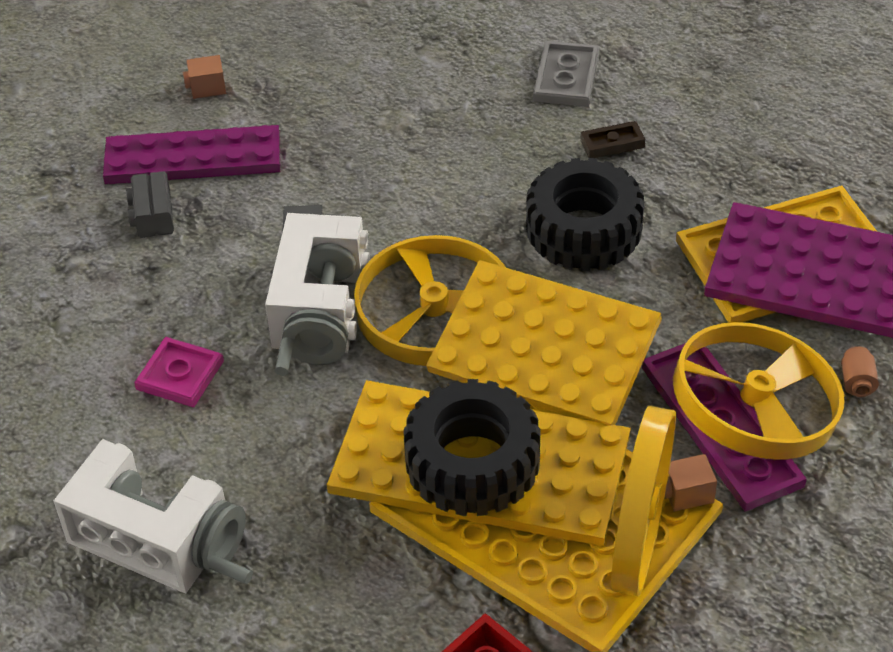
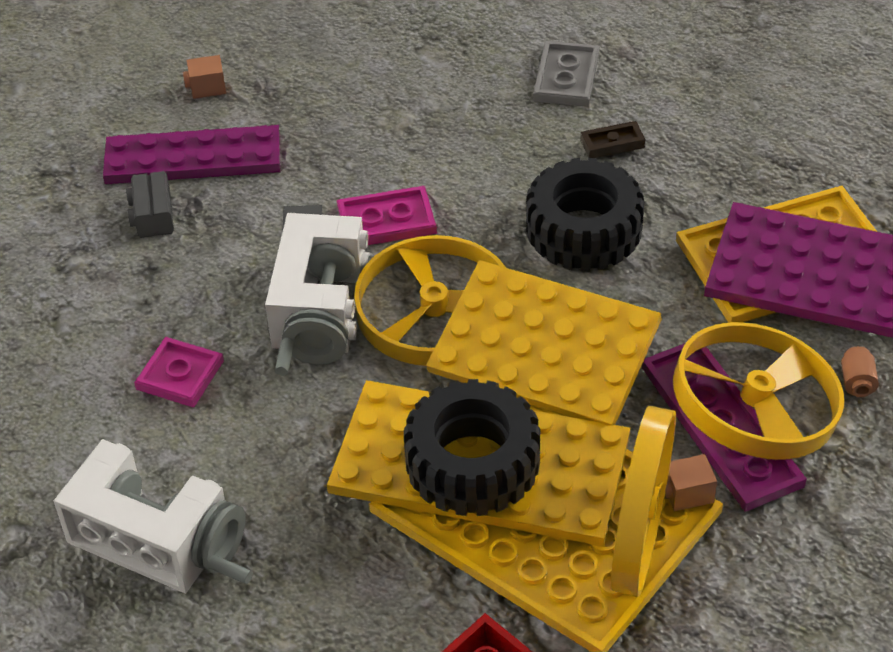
none -> dark pink tile [337,186,437,245]

